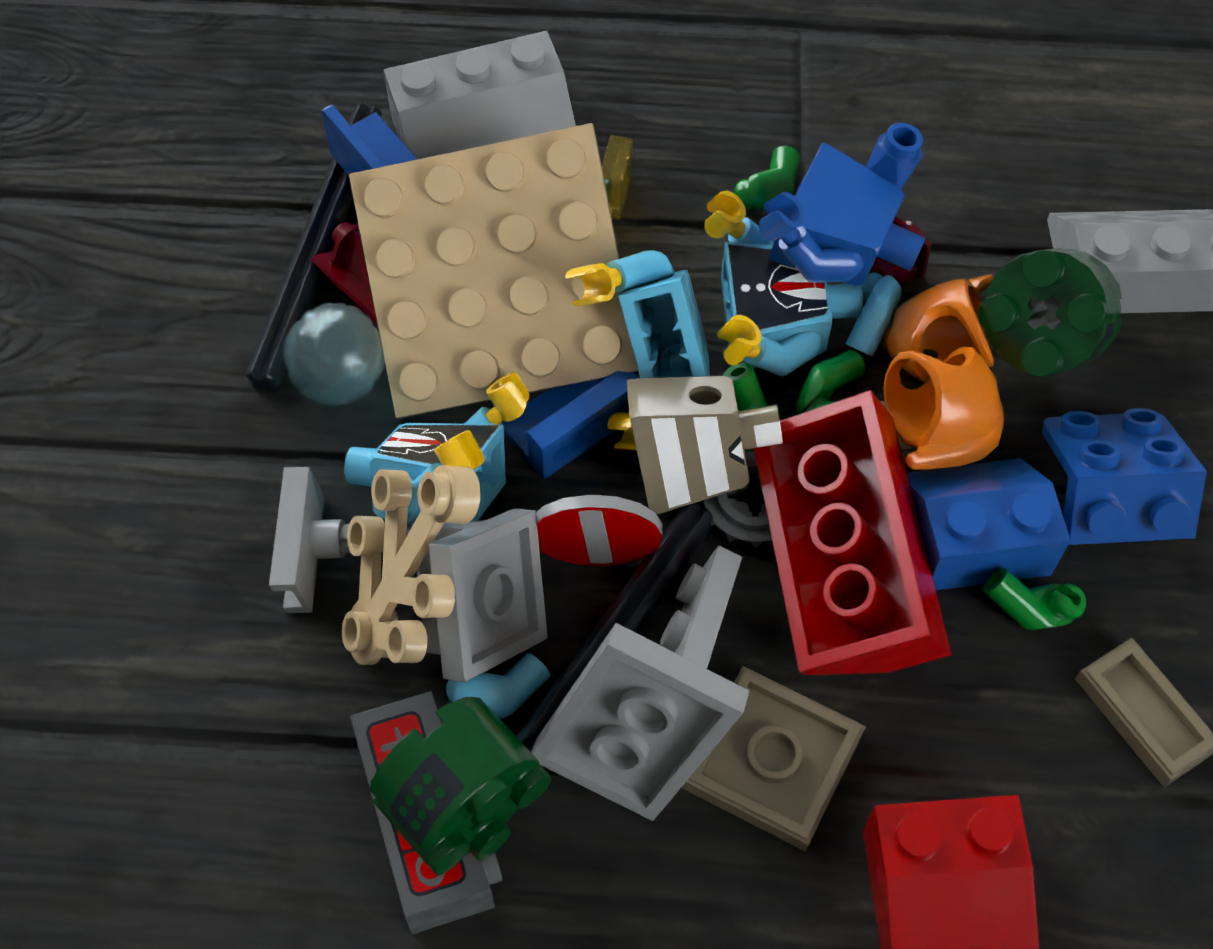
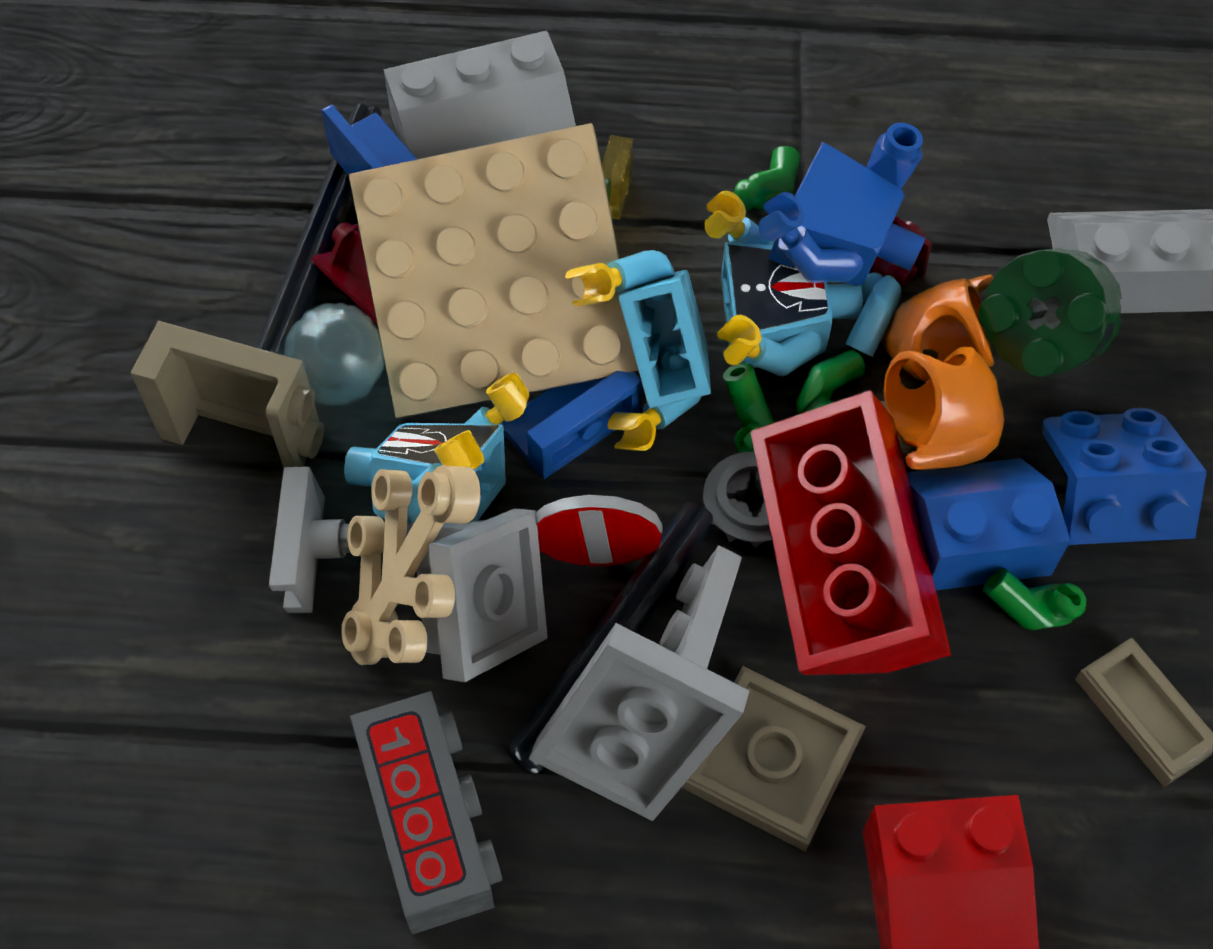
dark green brick [369,697,551,876] -> none
medium azure arm [446,653,550,719] -> none
dark tan torso [626,376,783,514] -> none
none -> dark tan panel [130,321,324,467]

